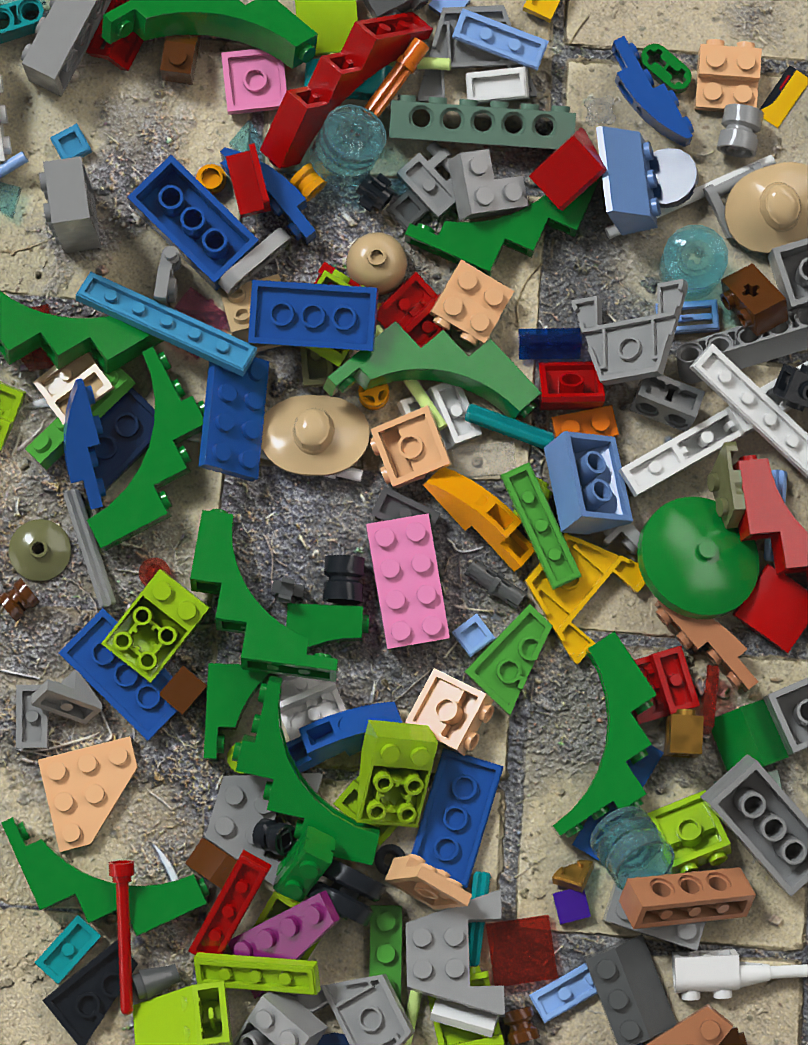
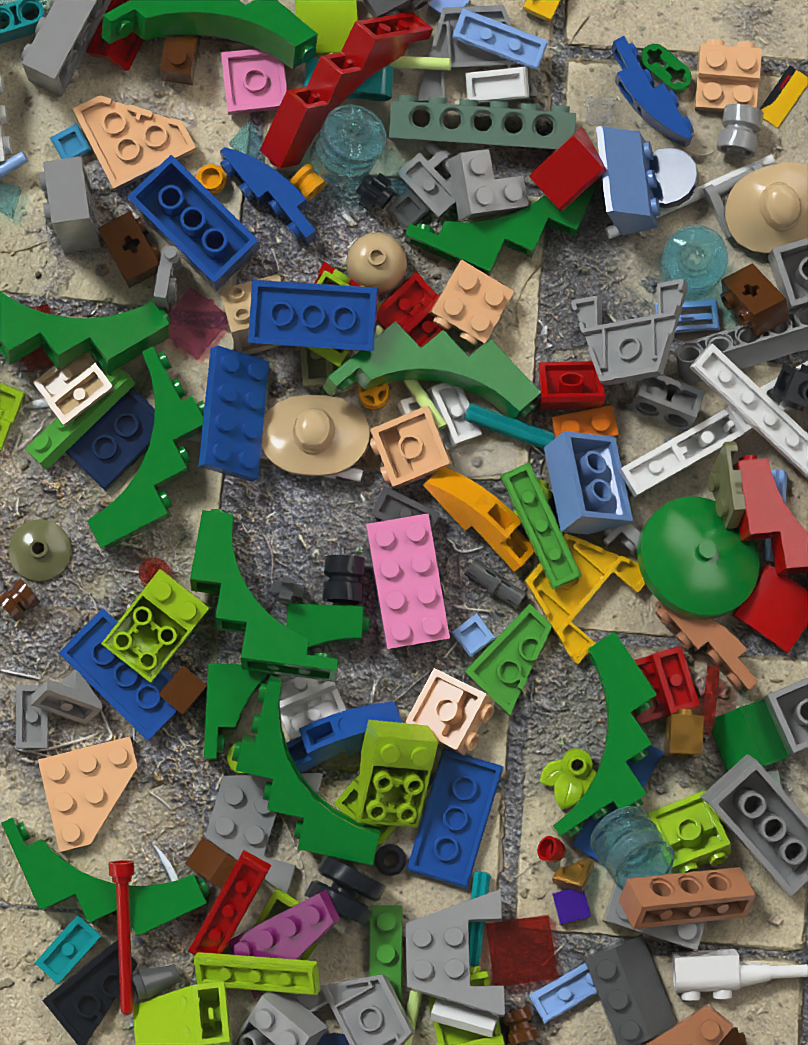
blue slope [63,378,107,510] -> none
light grey axle [63,489,116,608] -> none
dark azure tile [76,272,258,377] -> none
light grey beam [218,227,292,295] -> none
red panel [225,143,271,218] -> none
black wheel [252,818,297,856] -> none
green brick [273,826,336,902] -> none
orange axle [362,37,430,120] -> none
light nougat plate [385,854,472,910] -> none
clear blue hinge [518,328,582,360] -> none
none -> light nougat plate [73,95,197,192]
none -> reddish brown brick [98,211,161,288]
none -> red hinge [537,836,566,863]
none -> lime plate [540,748,596,810]

